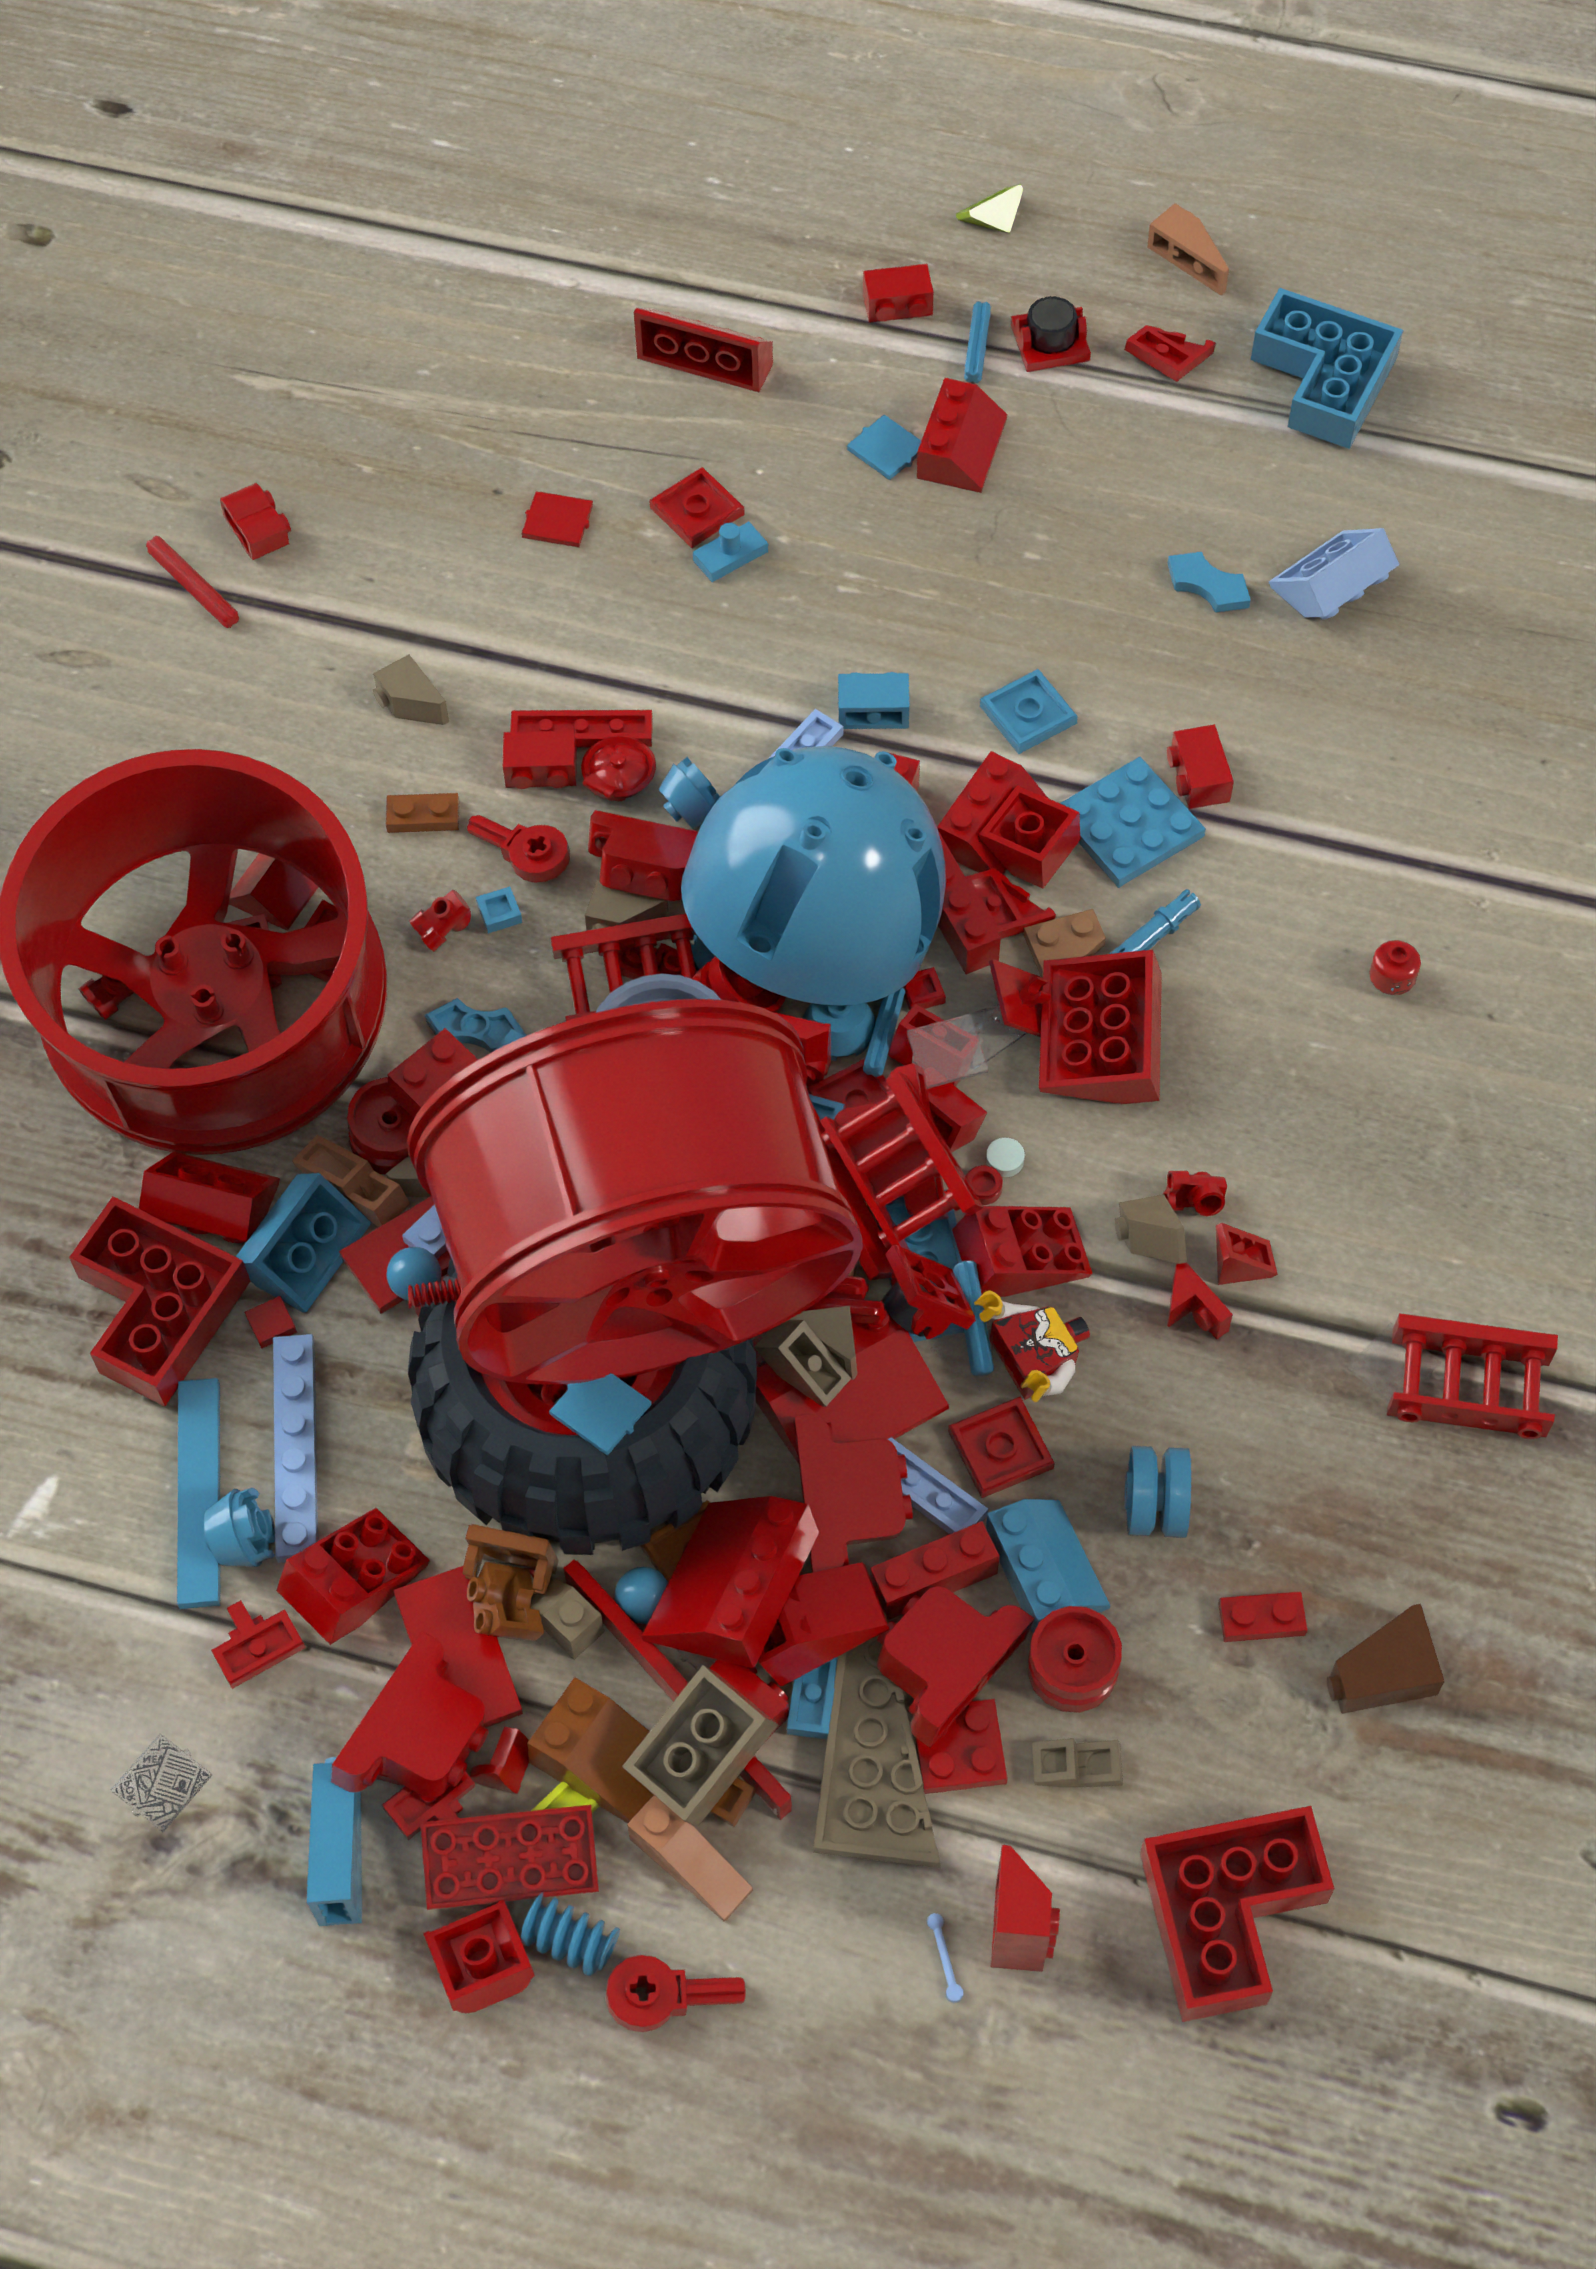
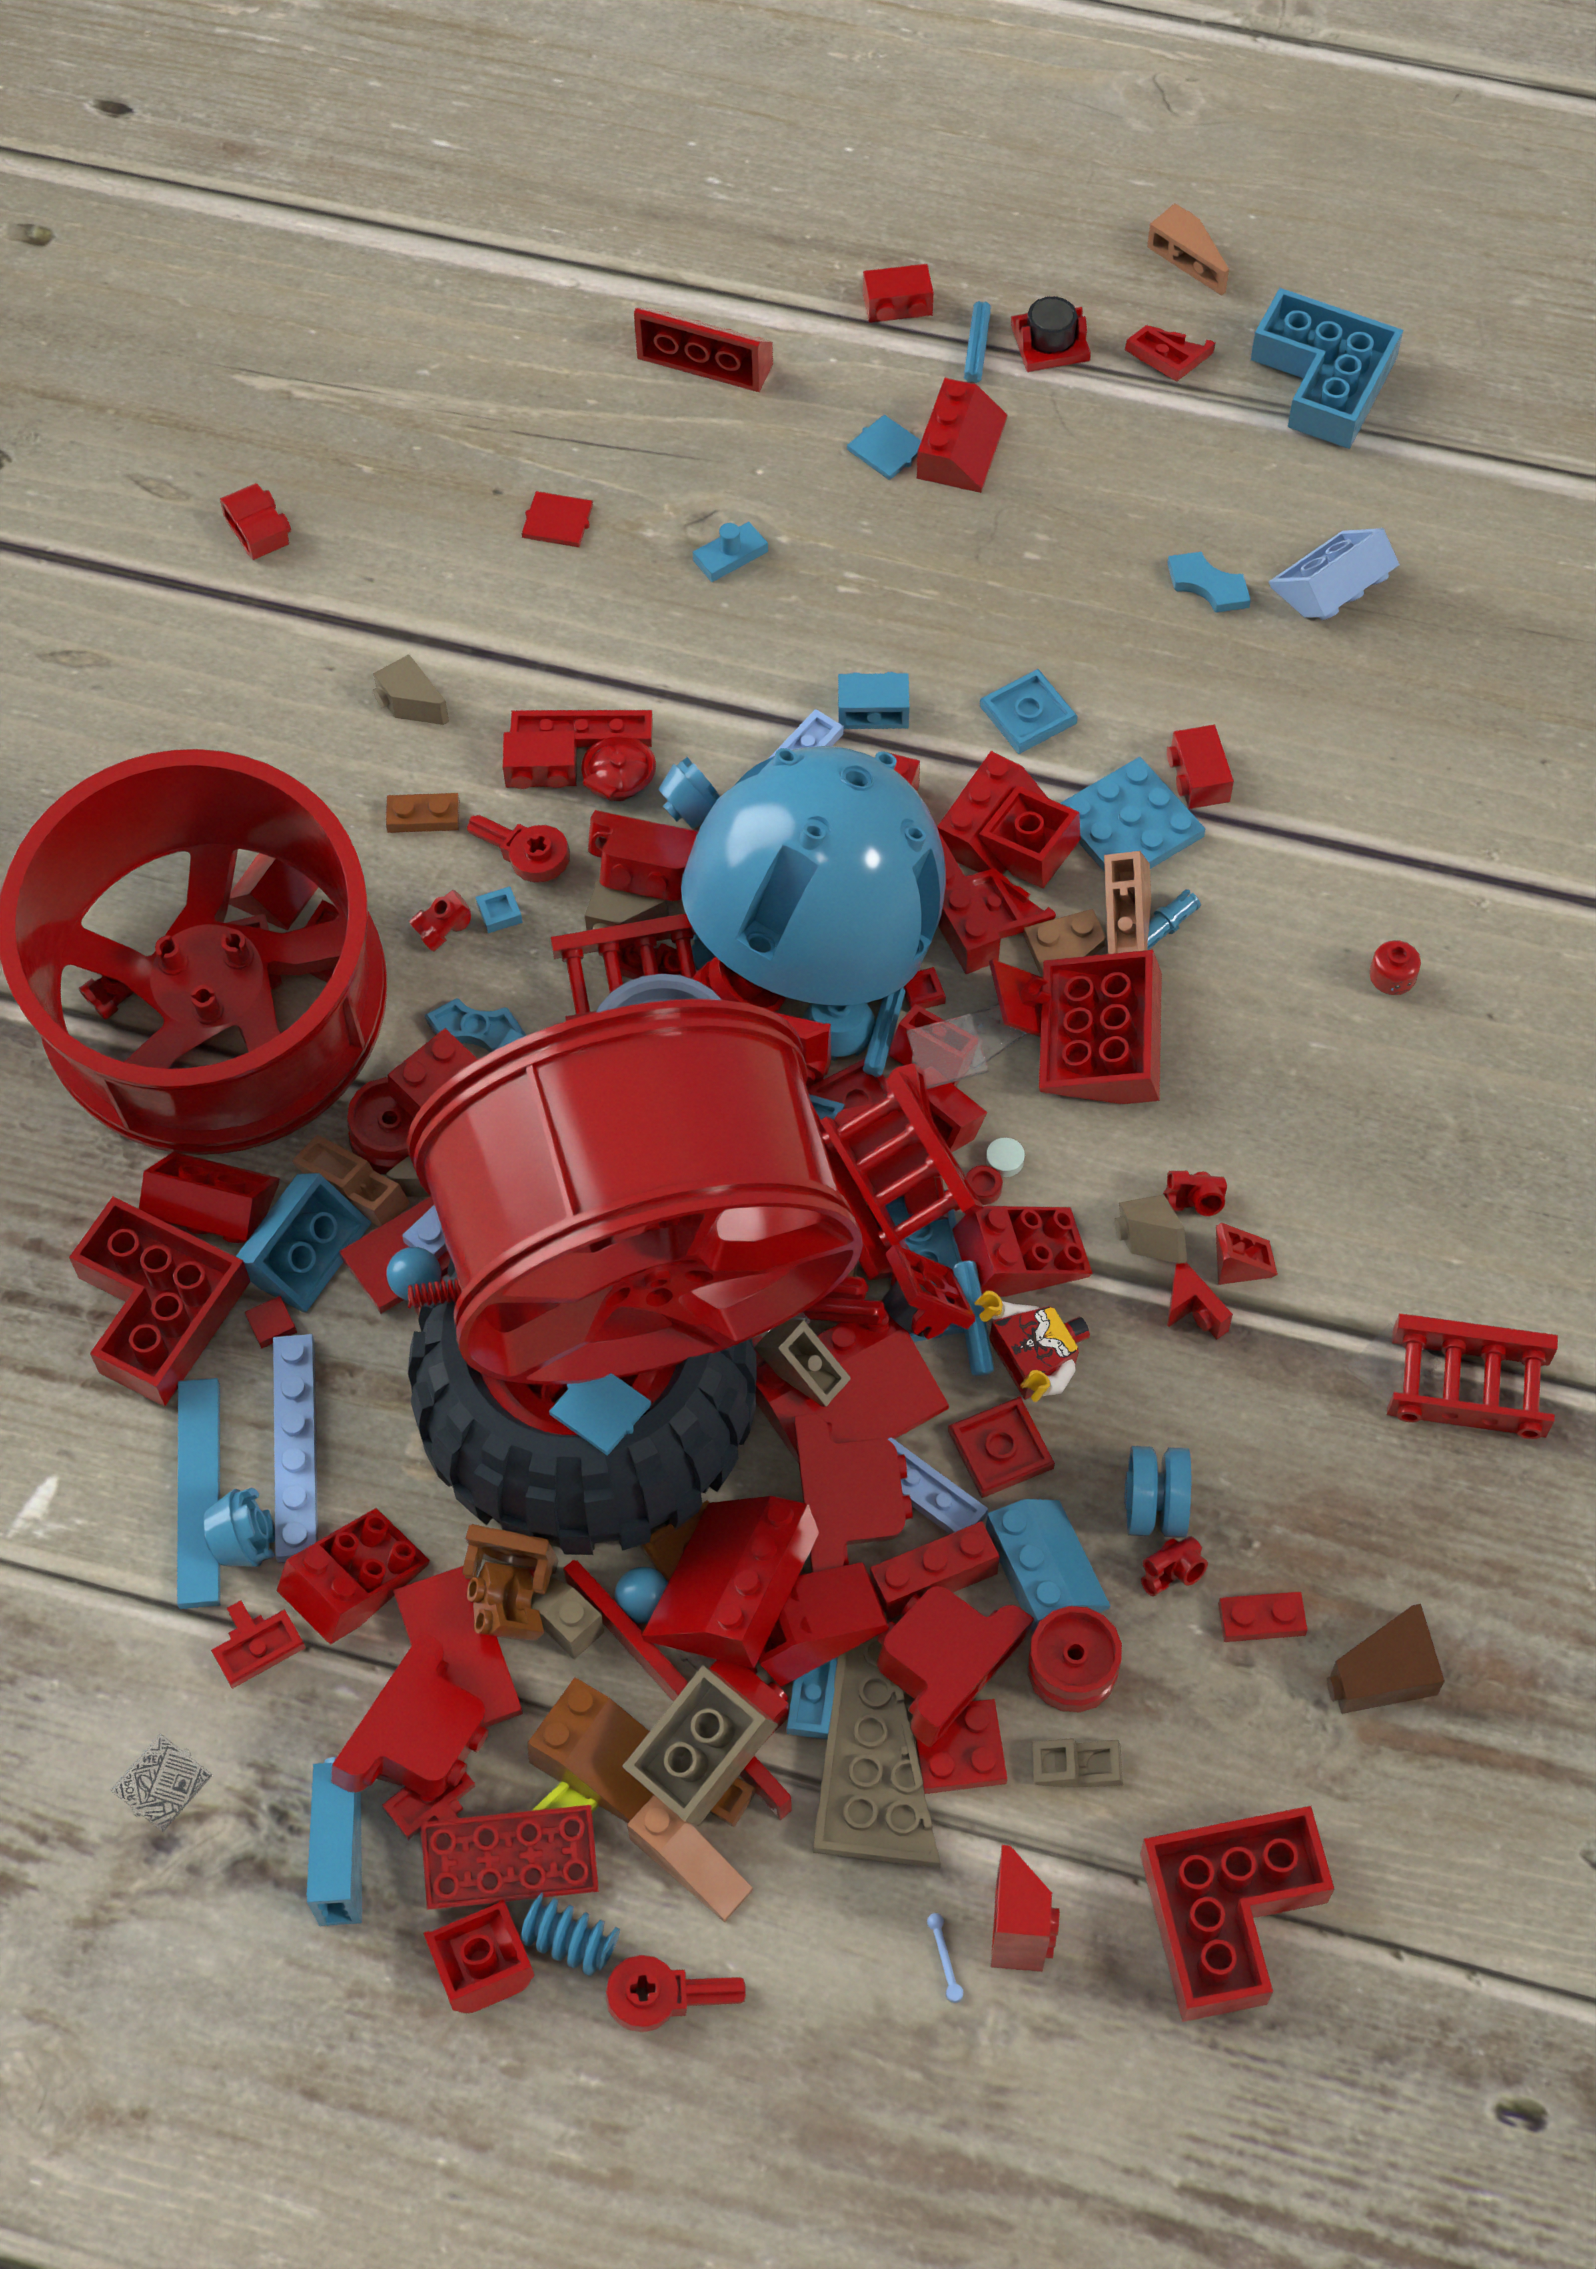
red axle [146,536,239,628] -> none
red tile [469,1726,529,1794] -> none
red tile [650,467,745,548] -> none
dark tan slope [790,1306,858,1380] -> none
slope [955,184,1023,233] -> none
none -> nougat slope [1104,851,1151,954]
none -> red plate [1141,1536,1208,1597]

